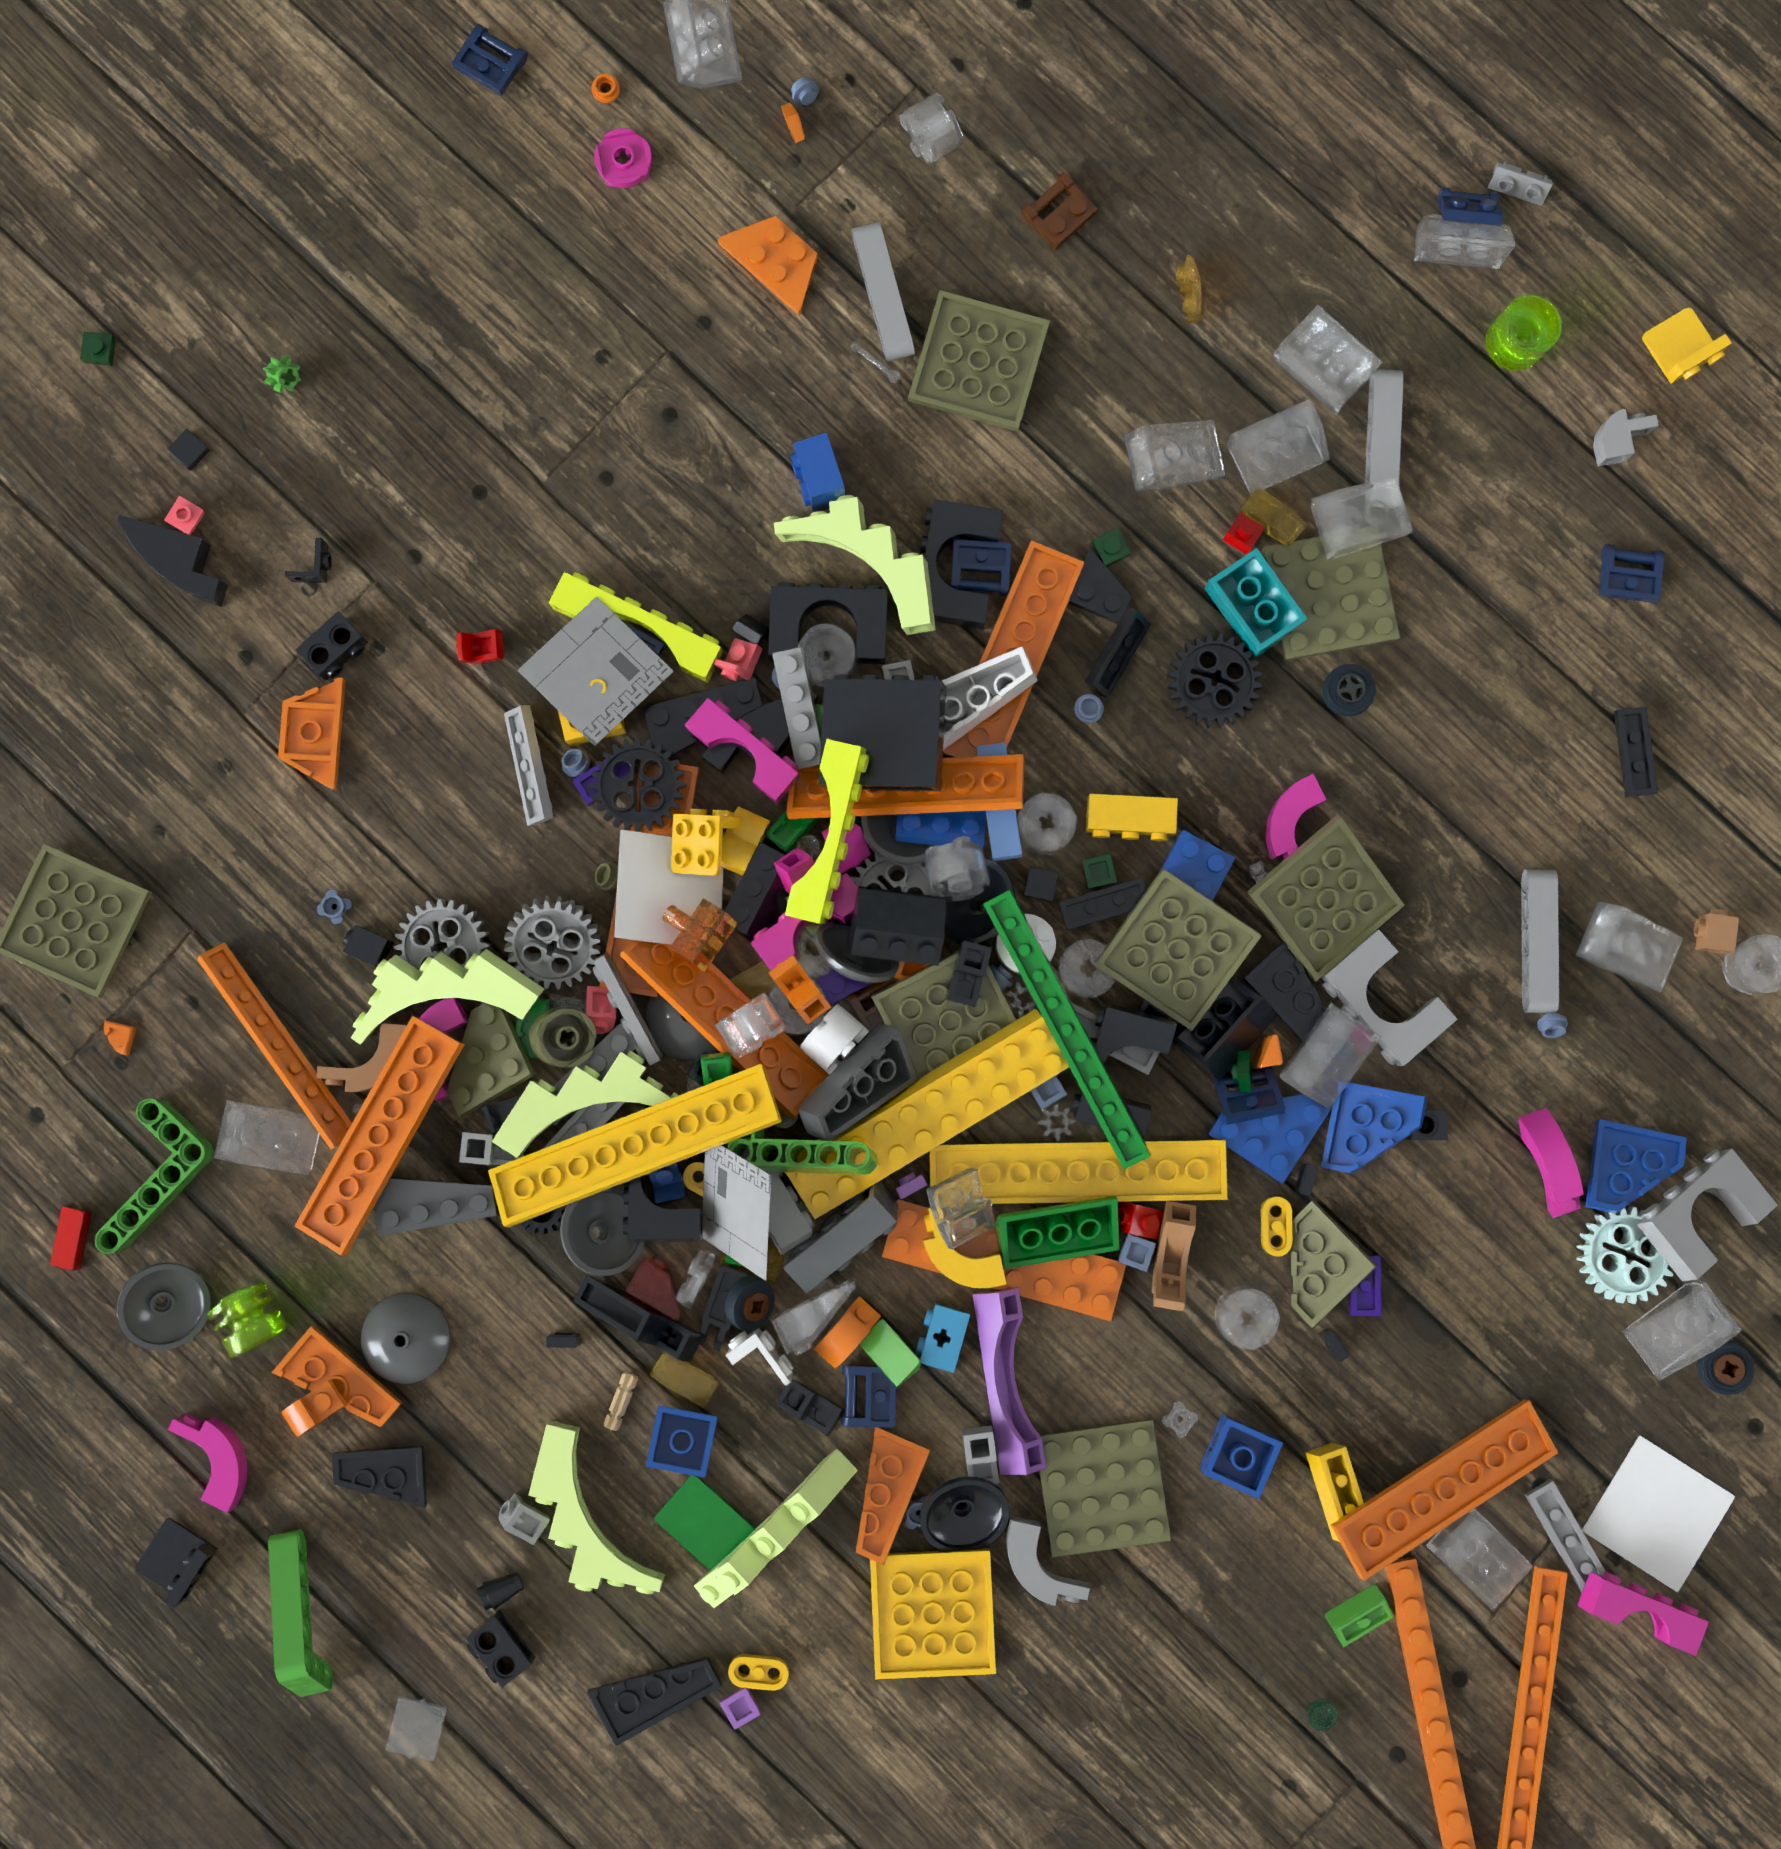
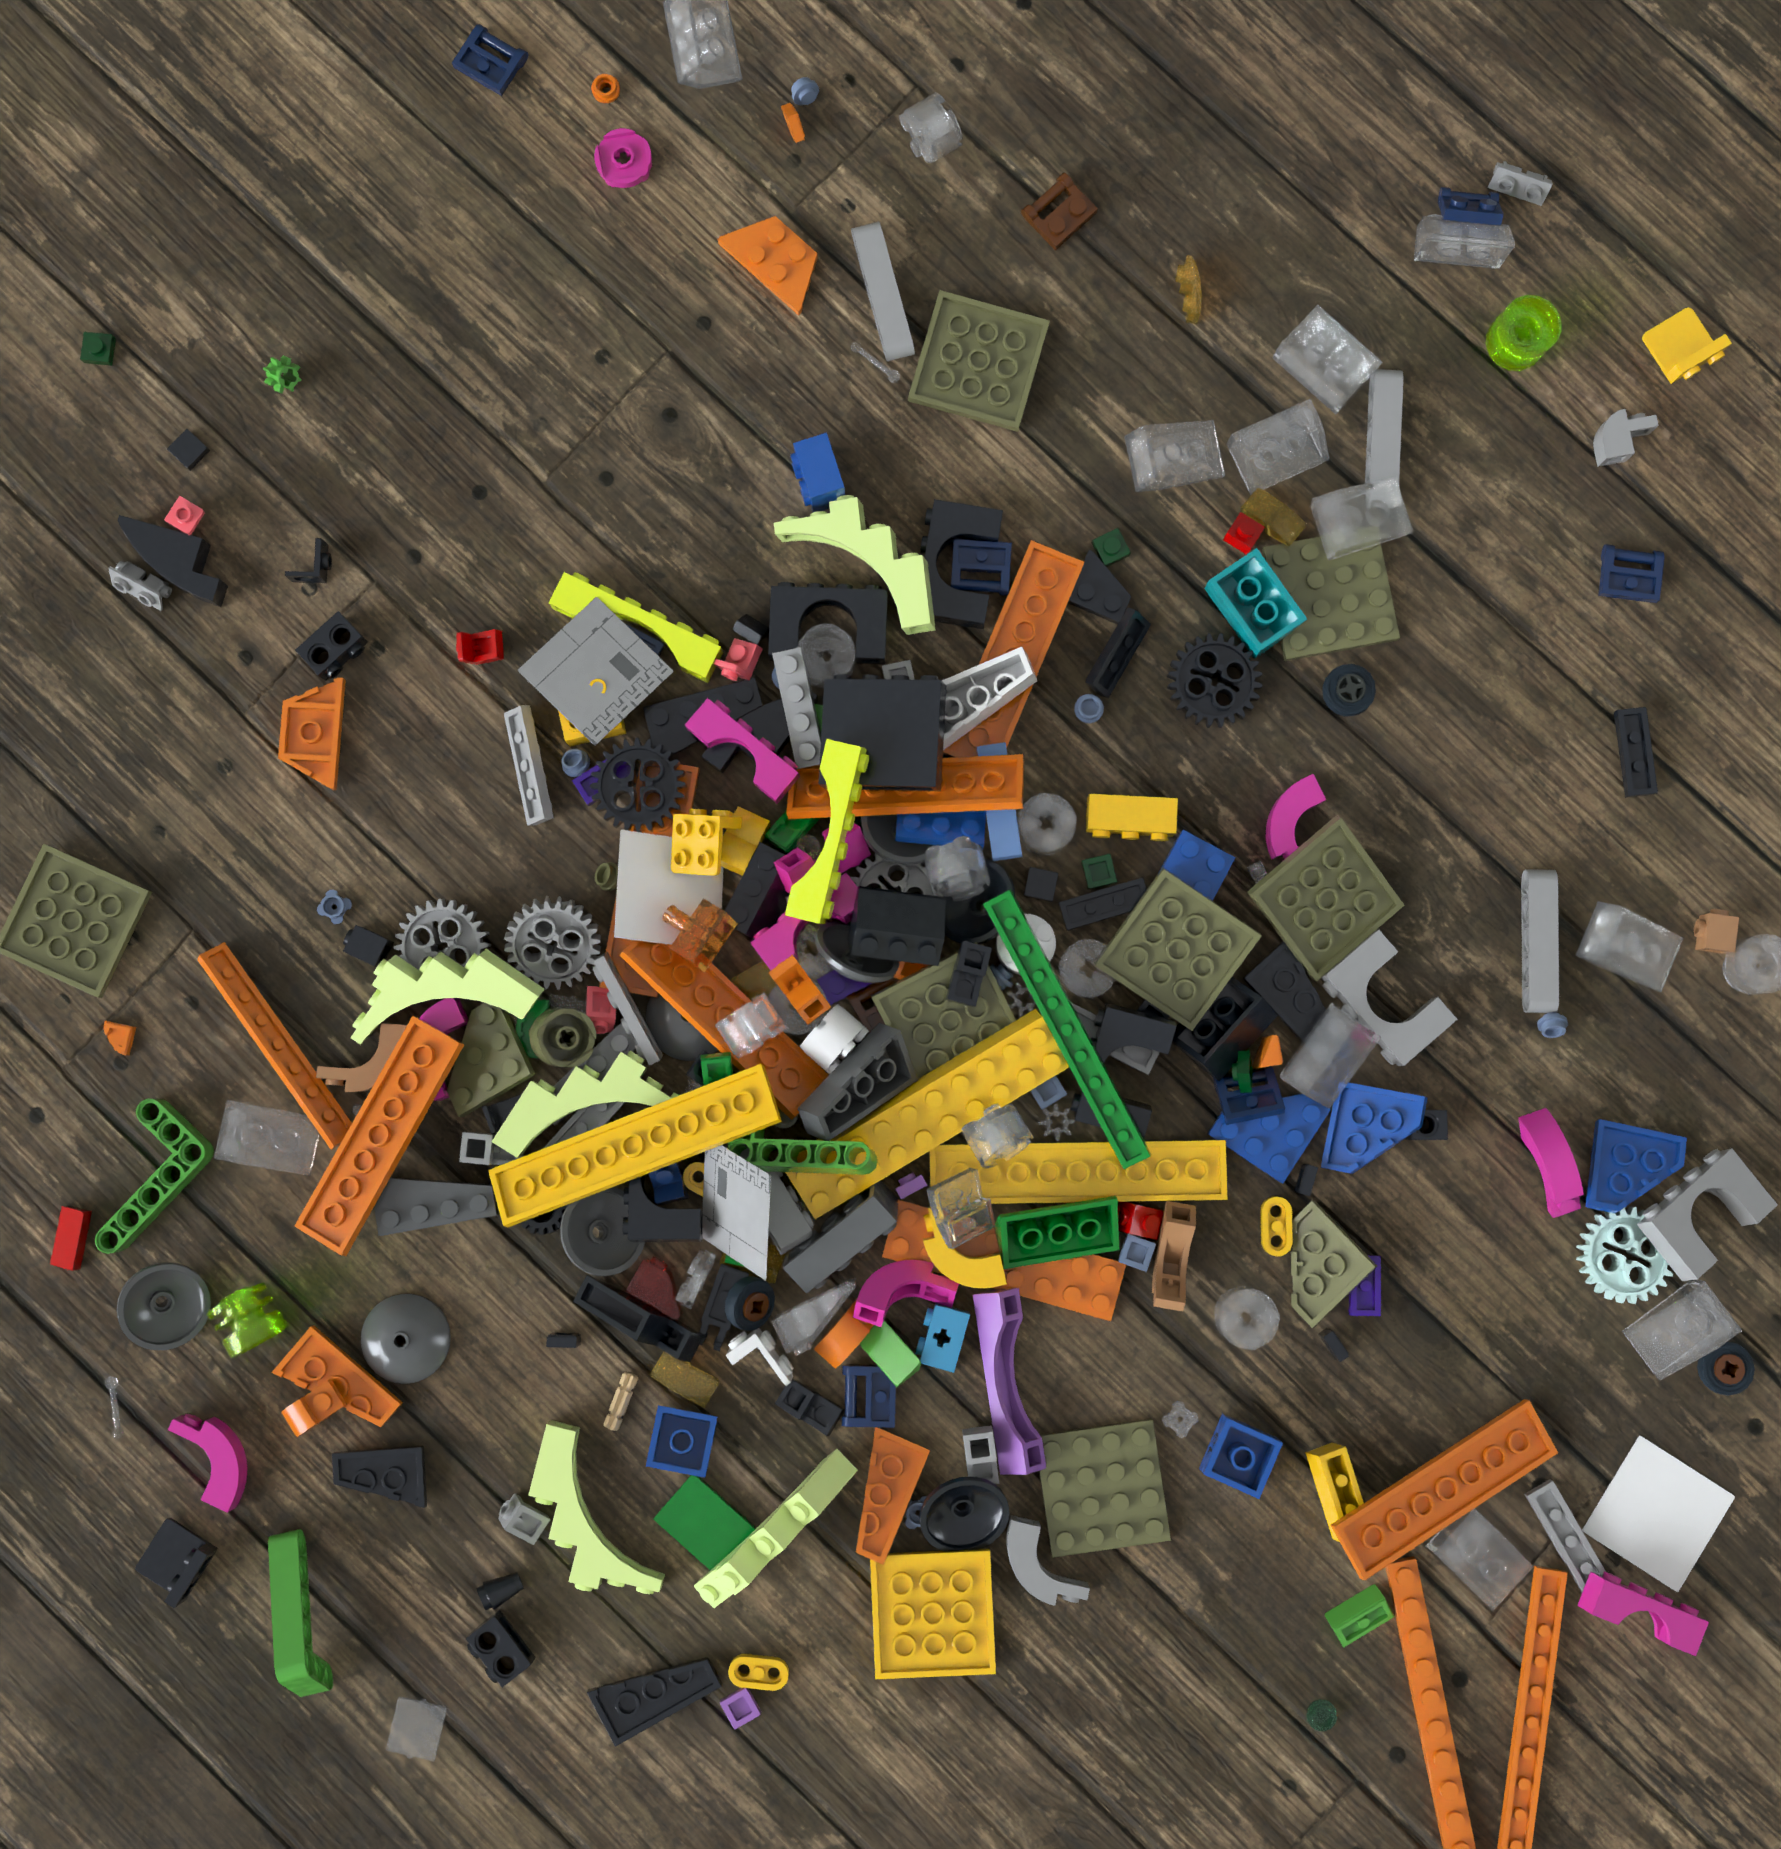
none -> clear hinge [105,1376,124,1439]
none -> light grey hinge [109,561,172,611]
none -> dark pink arch [853,1260,959,1327]
none -> clear brick [961,1103,1033,1169]

